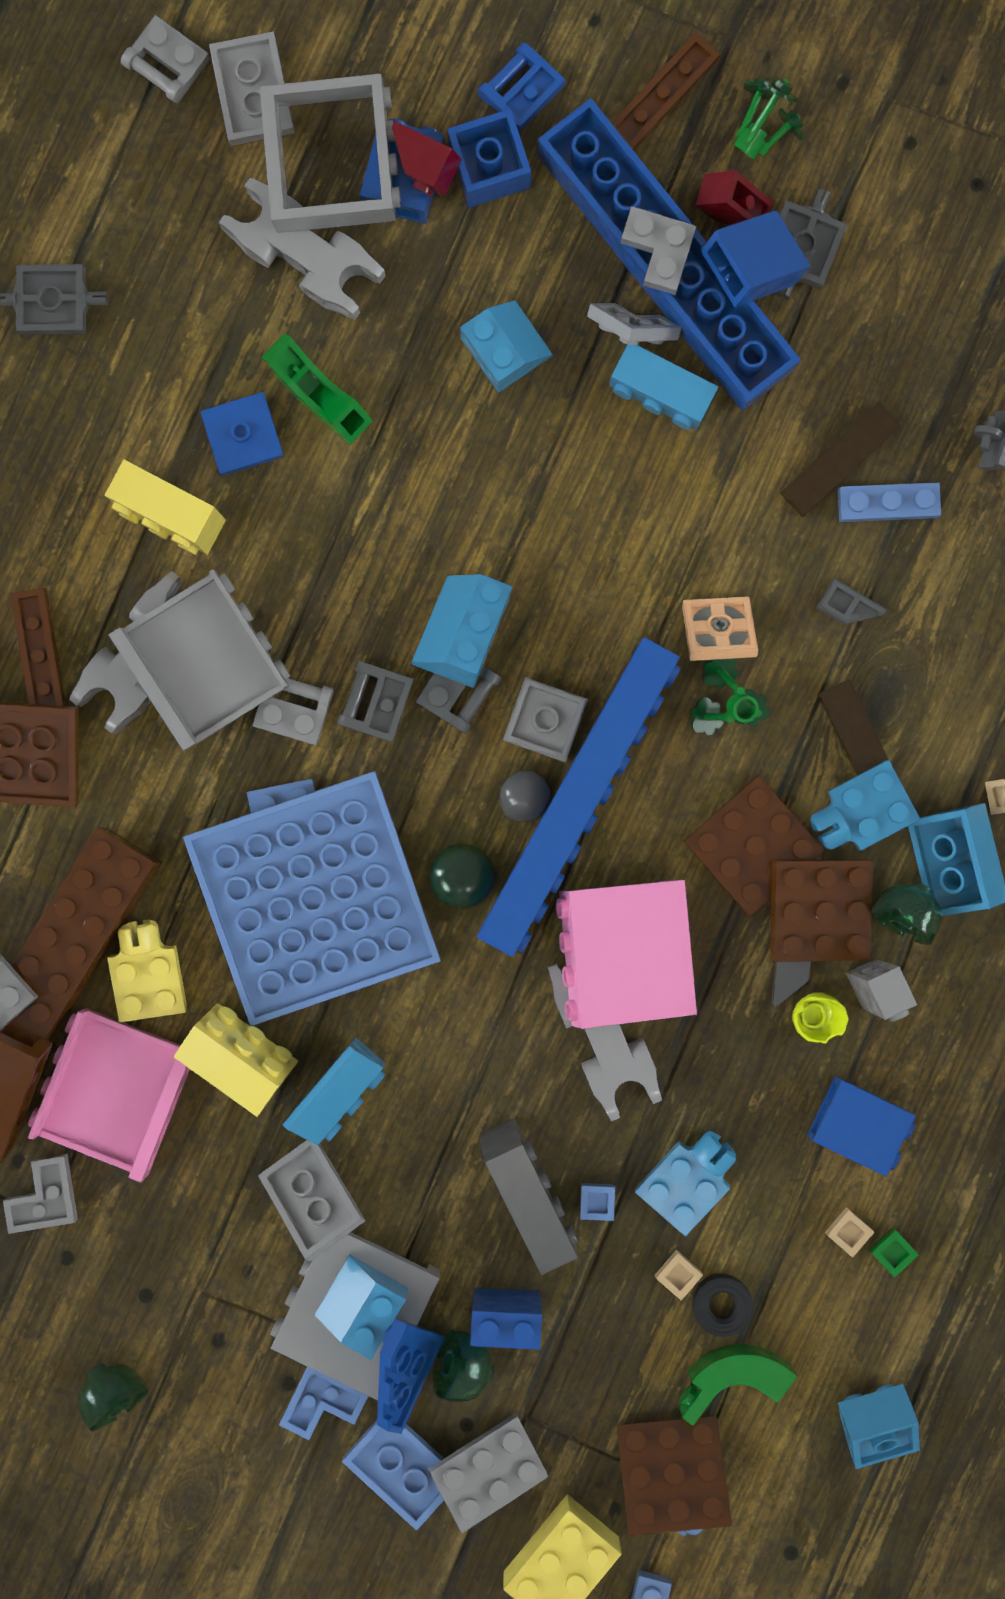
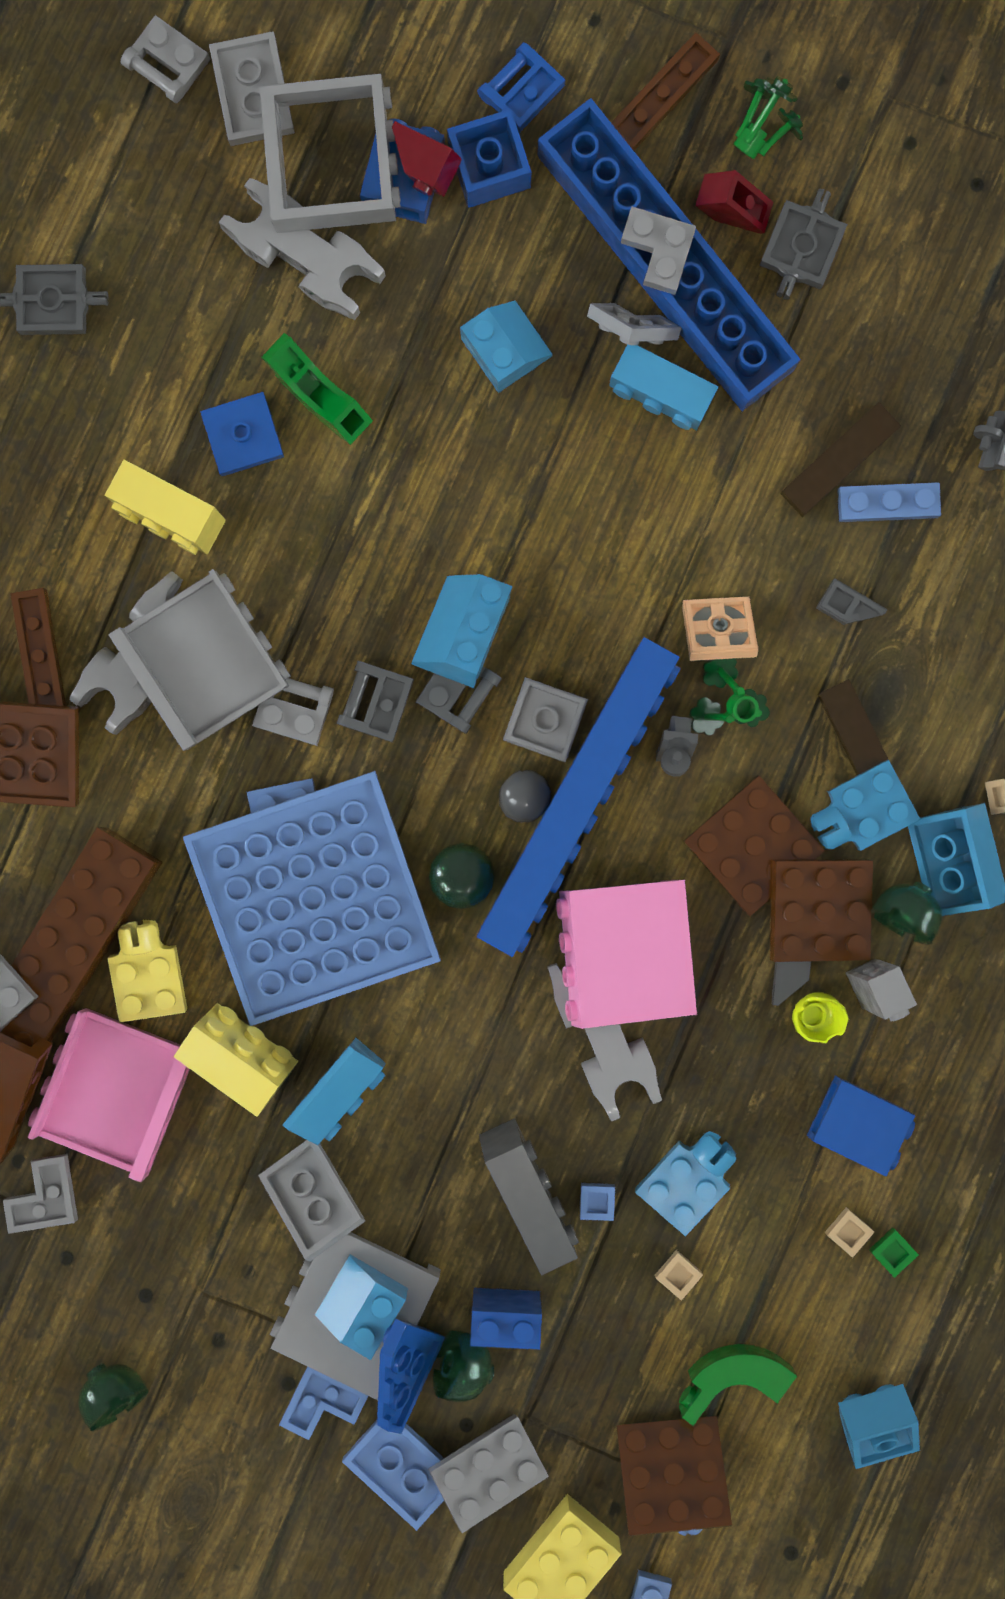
black tyre [692,1274,753,1337] -> none
blue brick [701,210,811,307] -> none
none -> dark grey hips [656,716,698,777]

